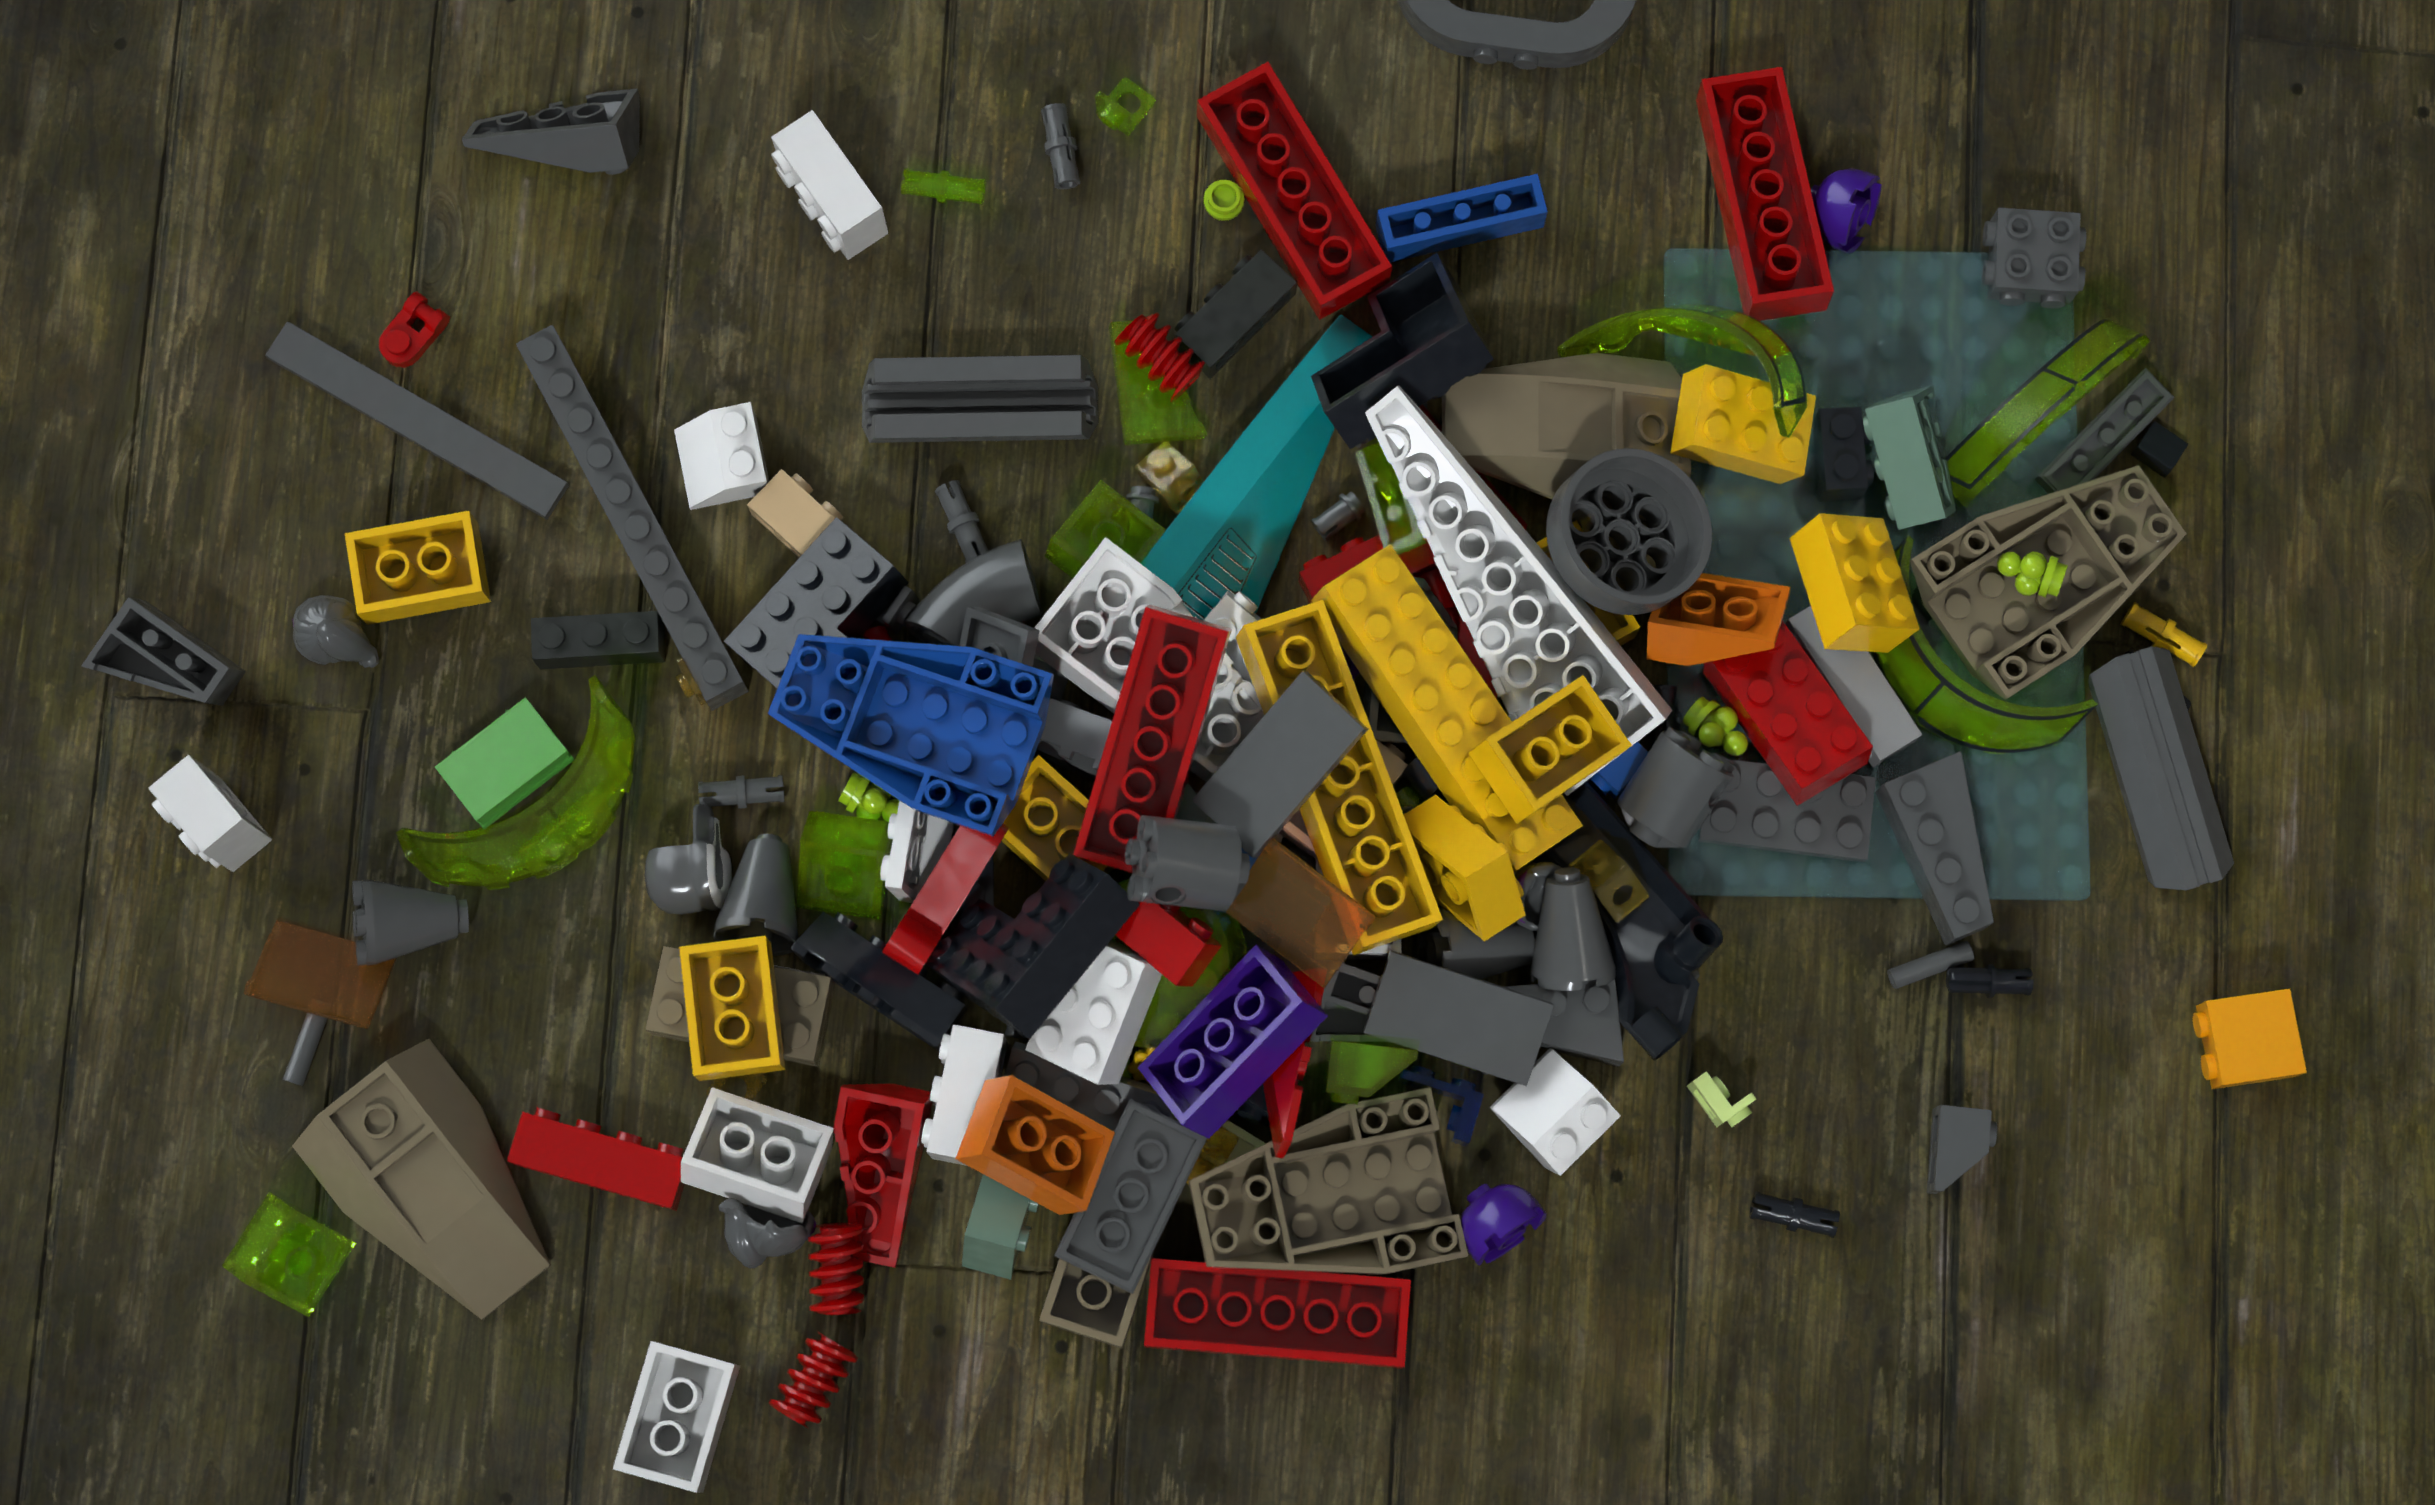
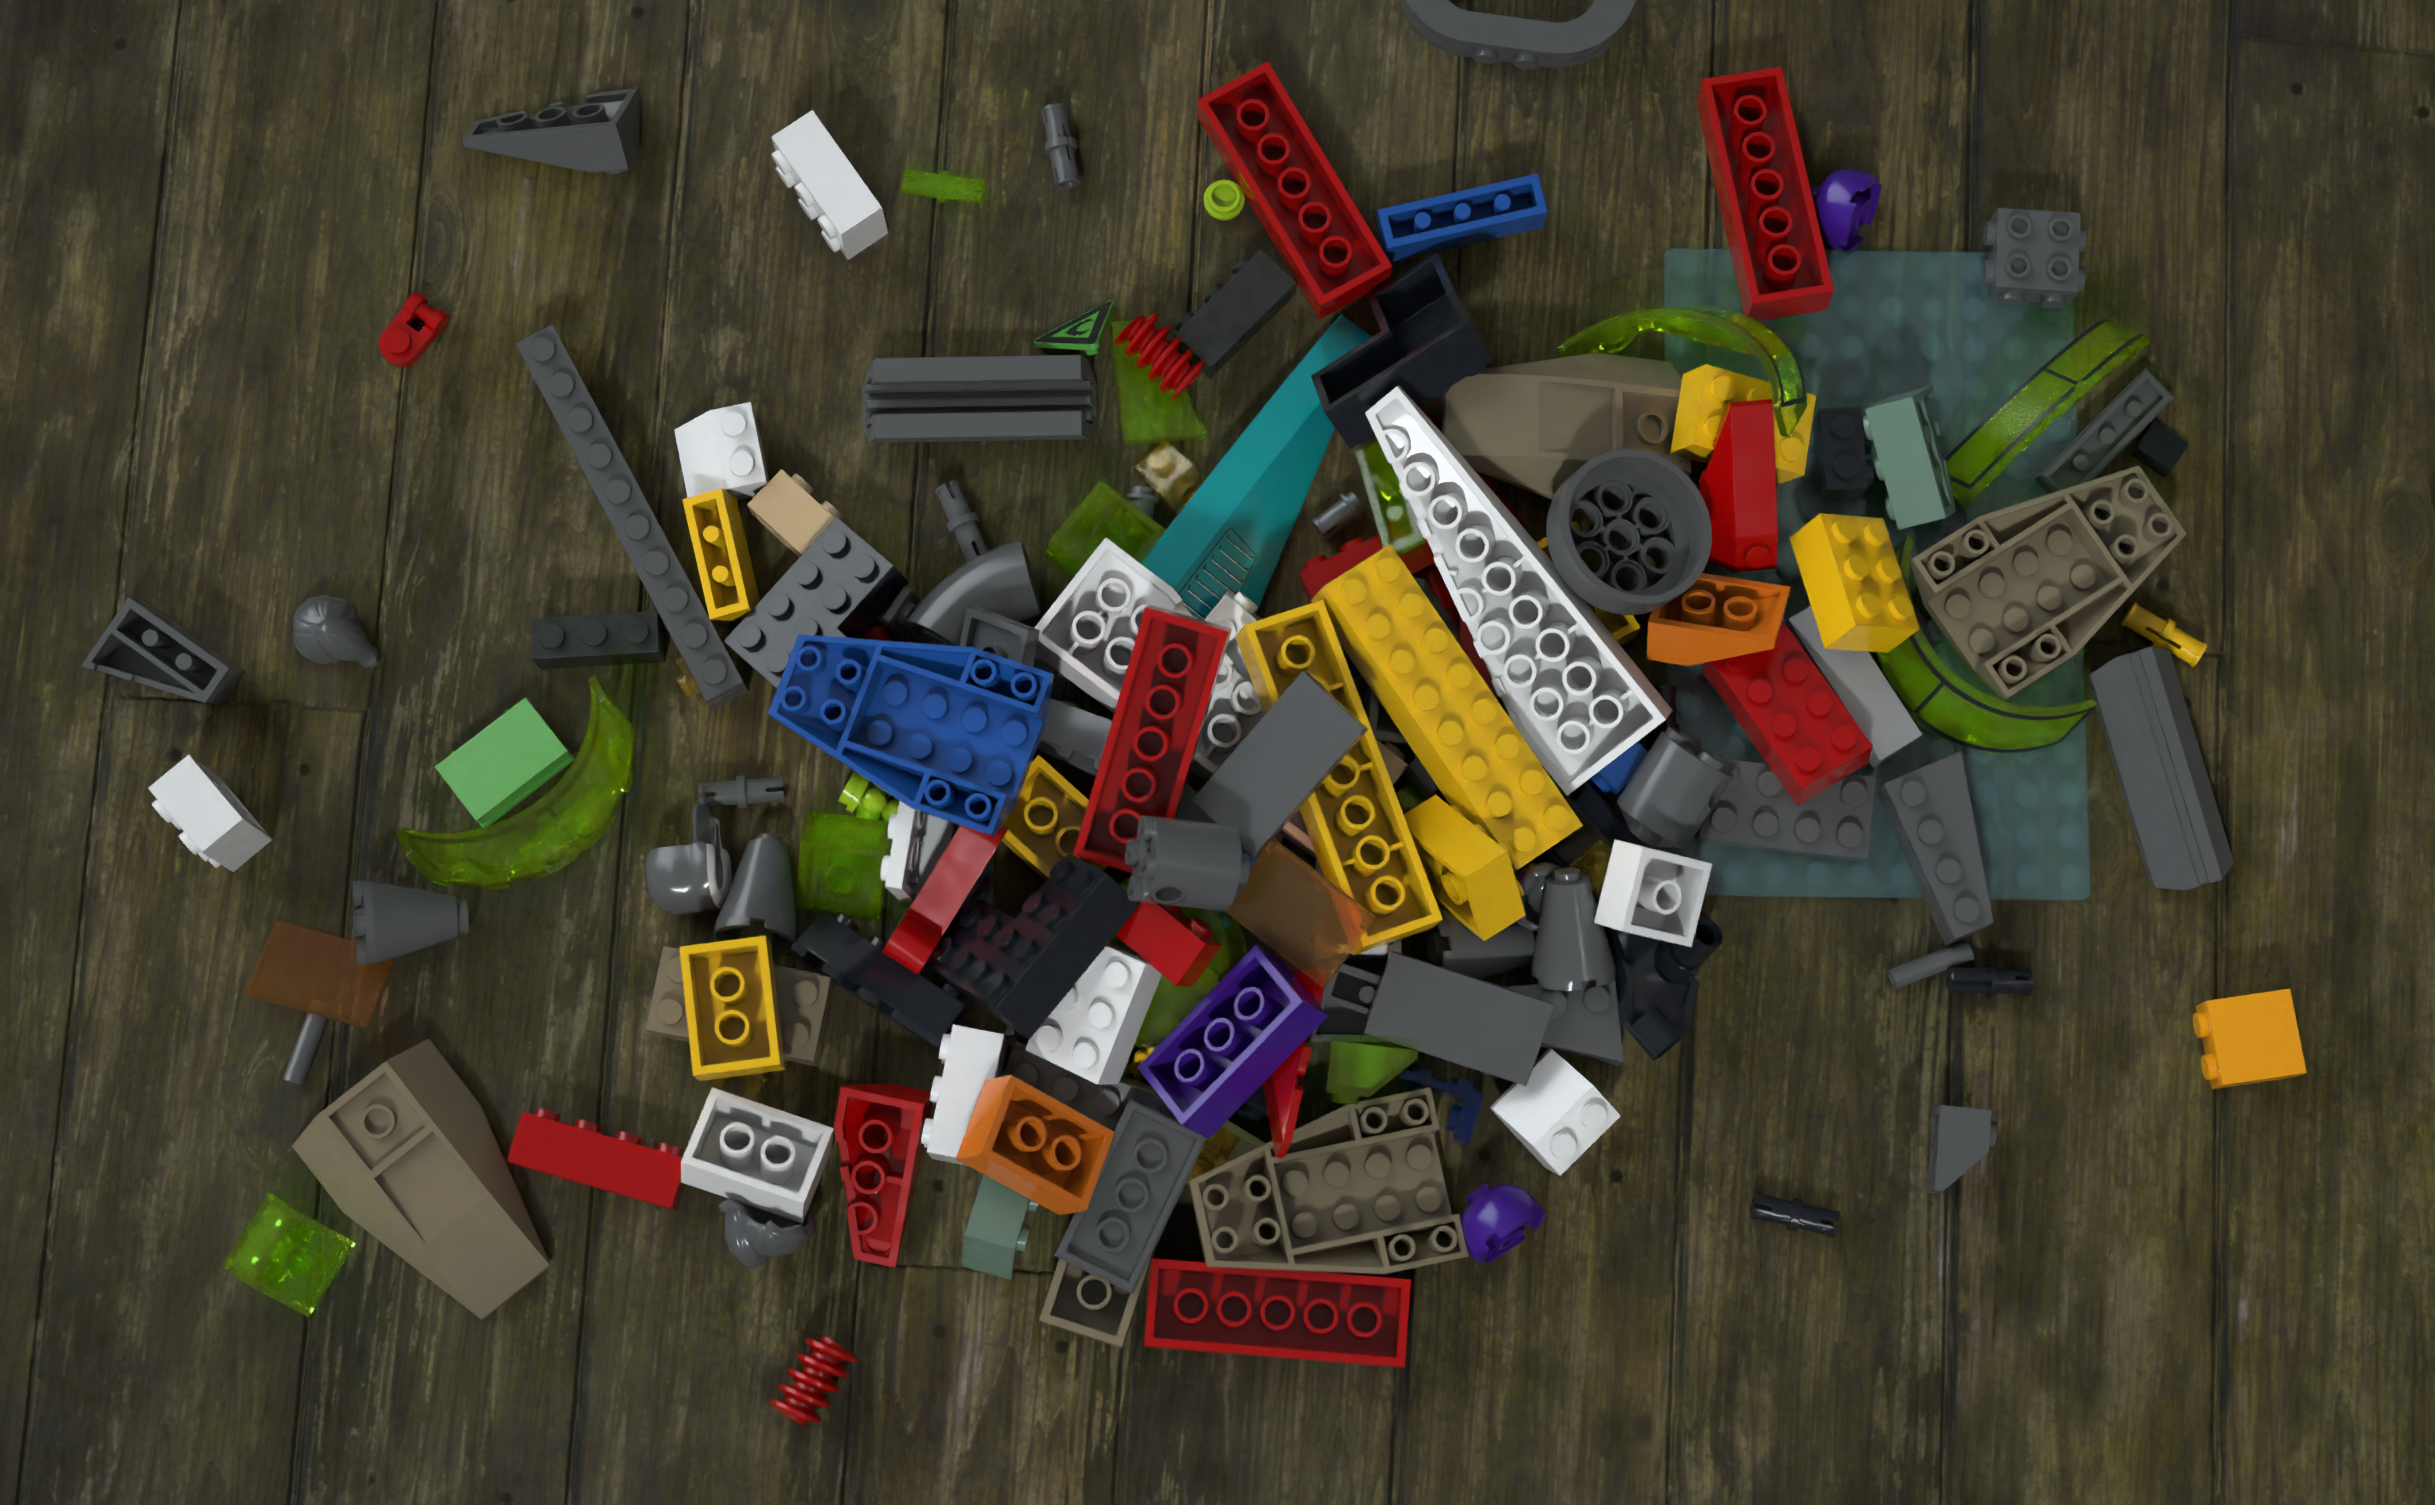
dark grey tile [265,321,569,520] -> none
yellow brick [345,511,491,625] -> none
white brick [613,1341,740,1493] -> none
red piece [808,1223,864,1315] -> none
clear neon green bracket [1095,77,1155,137] -> none
yellow brick [1468,675,1632,824] -> none
lime piece [1682,696,1748,756] -> none
yellowish green bracket [1687,1071,1756,1128] -> none
lime piece [1997,551,2068,598] -> none
none -> yellow brick [682,488,760,626]
none -> piece [1034,300,1116,357]
none -> white brick [1594,840,1712,947]
none -> red wedge [1698,399,1778,573]

